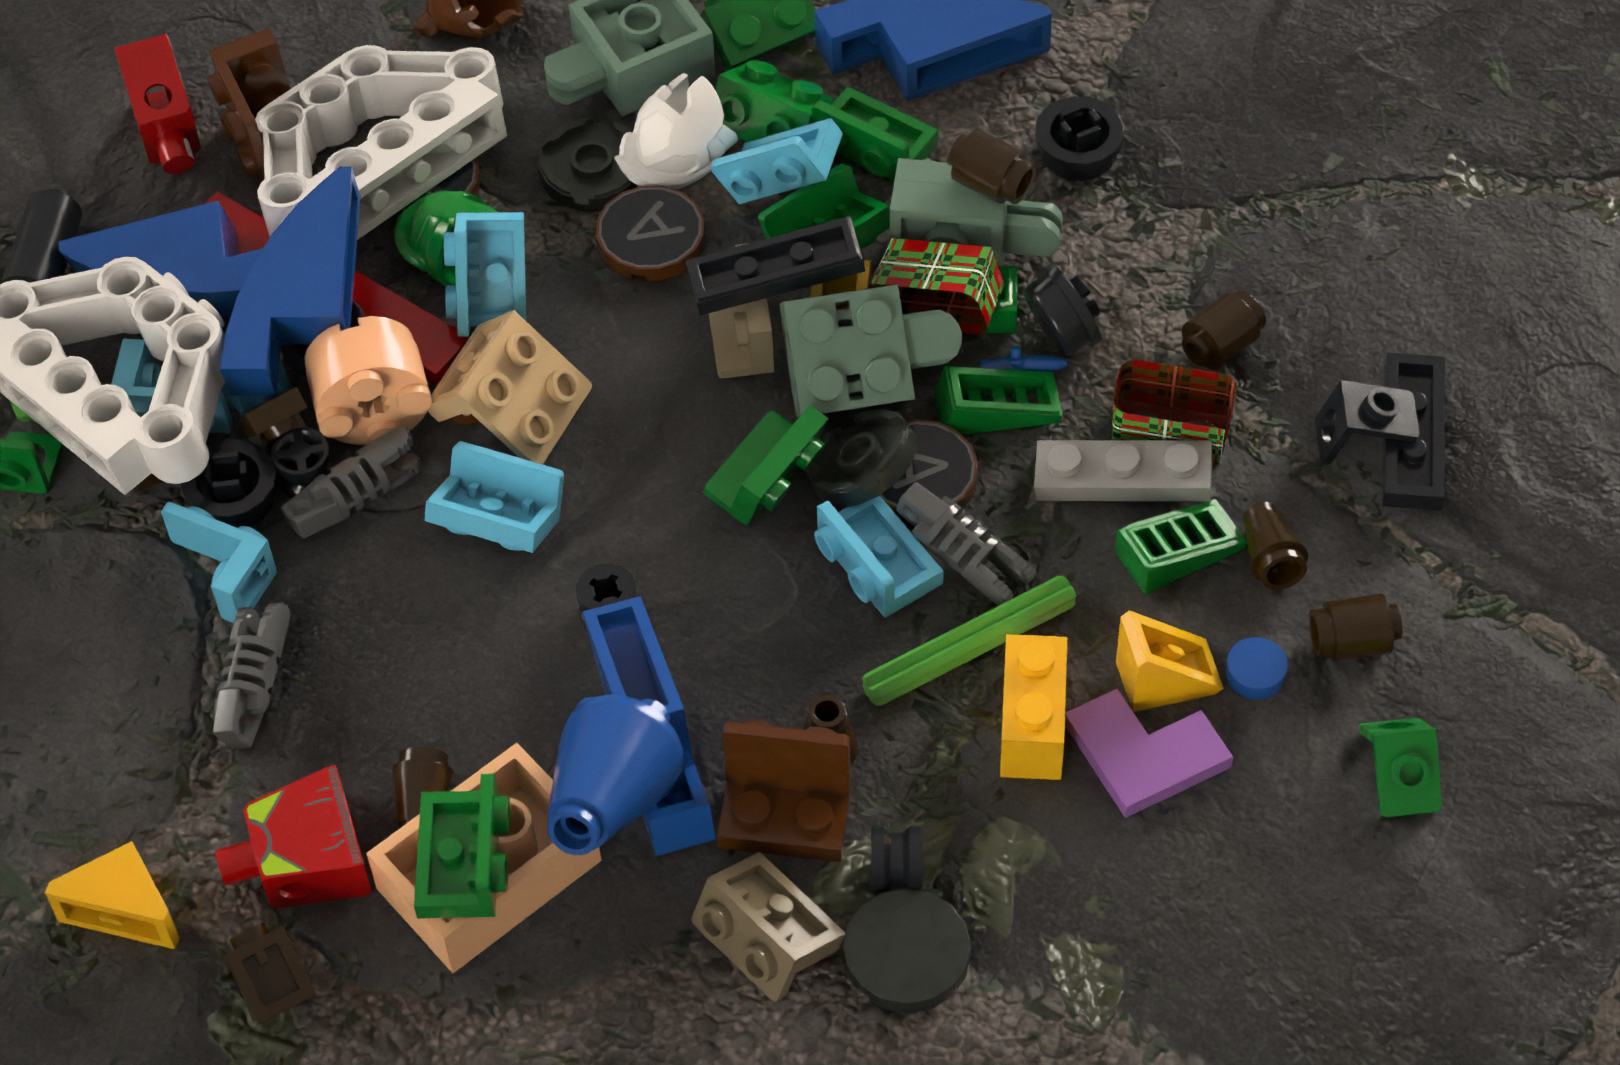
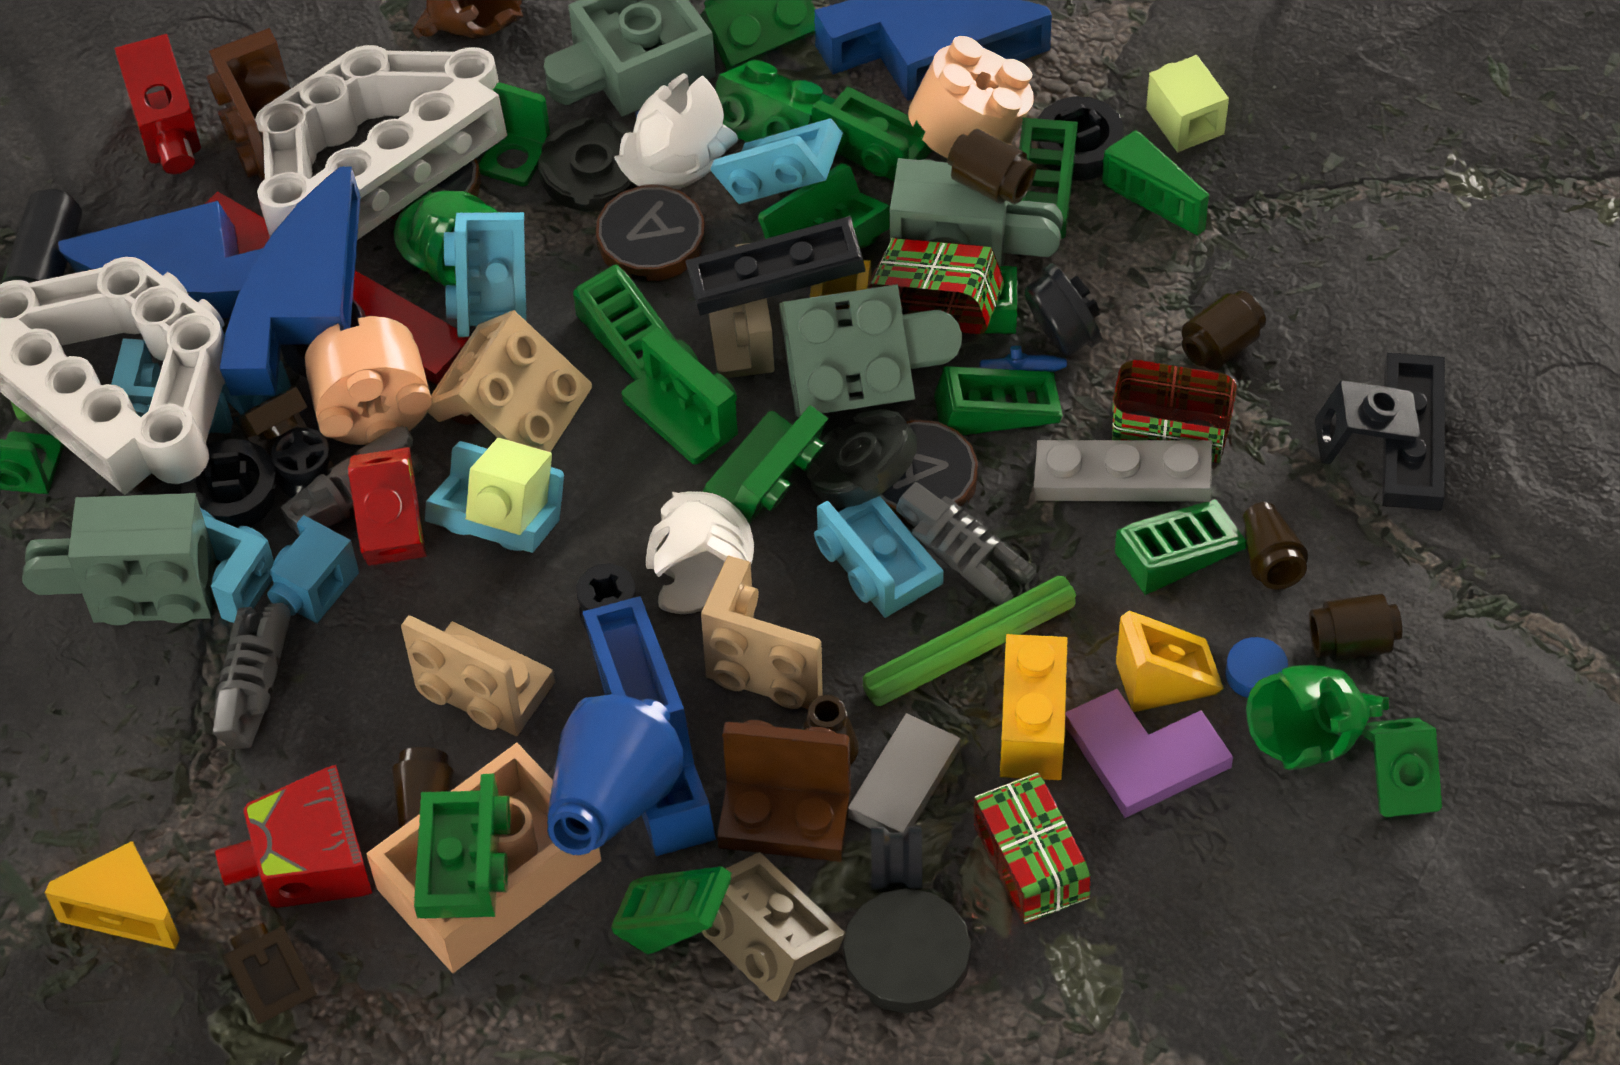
none -> sand green brick [22,493,217,625]
none -> dark azure brick [267,515,359,623]
none -> red torso [348,447,427,566]
none -> tan bracket [401,615,555,737]
none -> yellowish green brick [465,437,552,535]
none -> green bracket [479,82,550,187]
none -> green slope [573,264,677,381]
none -> green slope [611,866,732,955]
none -> green bracket [622,326,738,465]
none -> white helmet [646,491,754,614]
none -> tan bracket [701,555,823,709]
none -> light grey tile [848,713,960,833]
none -> light nougat brick [908,36,1033,158]
none -> piece [973,772,1090,924]
none -> green slope [1019,117,1078,239]
none -> green slope [1102,130,1209,236]
none -> yellowish green brick [1146,55,1229,153]
none -> green helmet [1246,665,1389,770]

